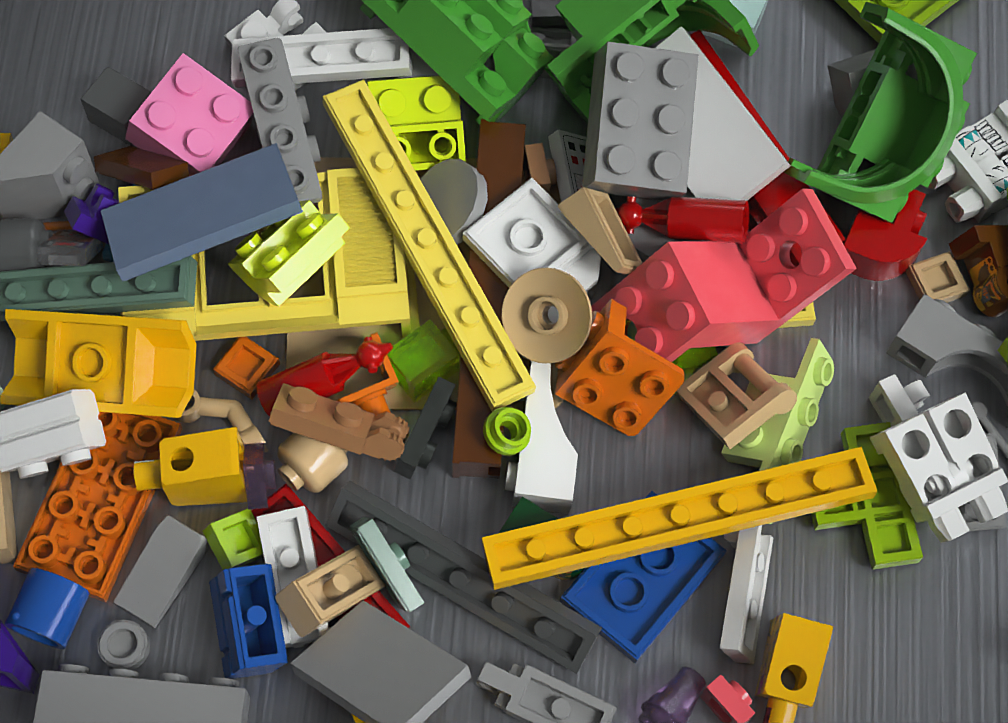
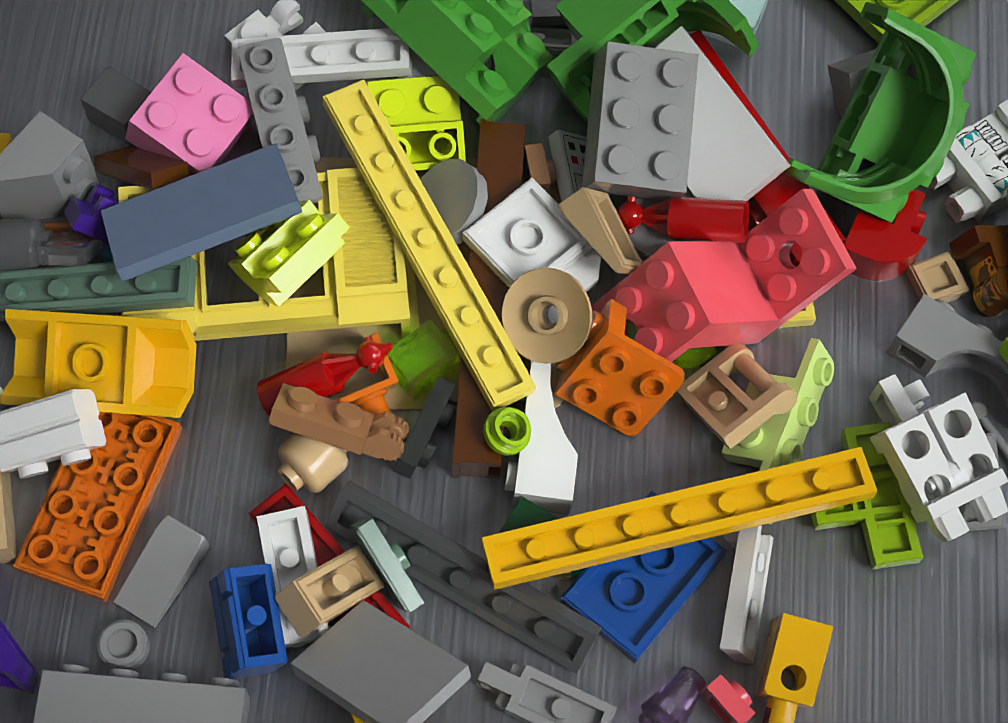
blue piece [4,568,90,649] -> none
yellow torso [134,427,251,506] -> none
tan arm [176,390,268,460] -> none
lime plate [202,508,264,570] -> none
orange tile [213,337,280,400] -> none
clear purple plate [243,443,277,510] -> none

